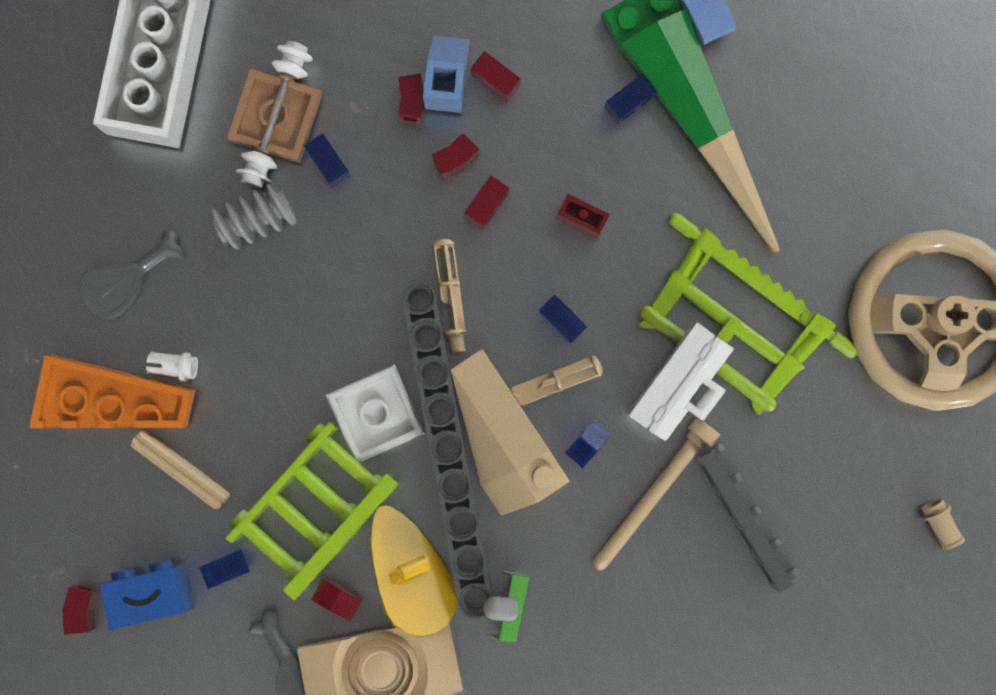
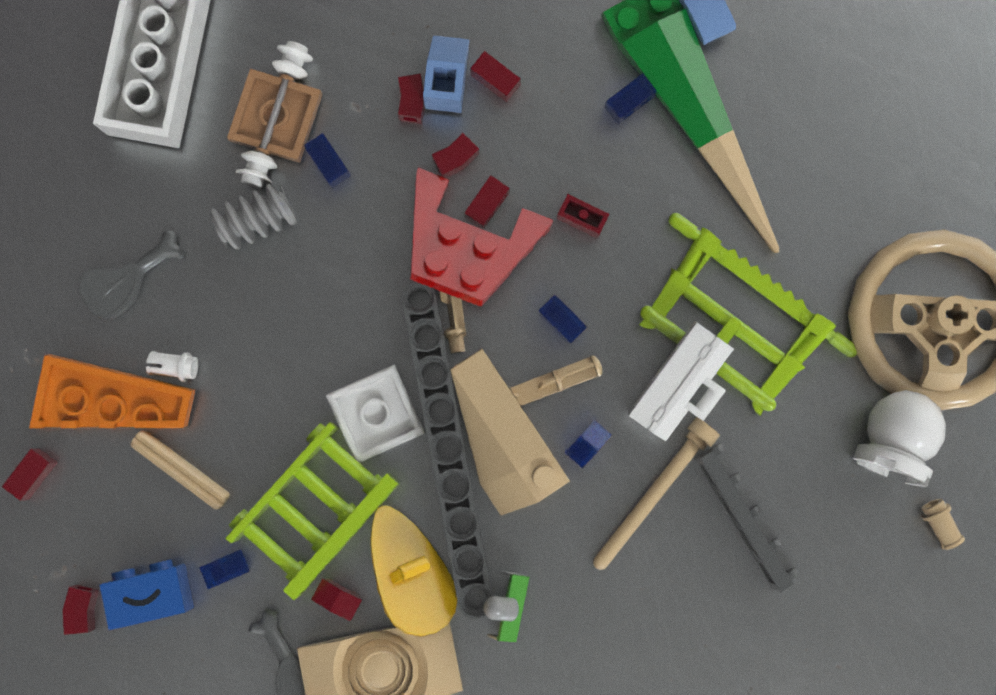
none -> dark red piece [2,448,58,501]
none -> wing [410,167,553,307]
none -> white tile [853,390,946,487]

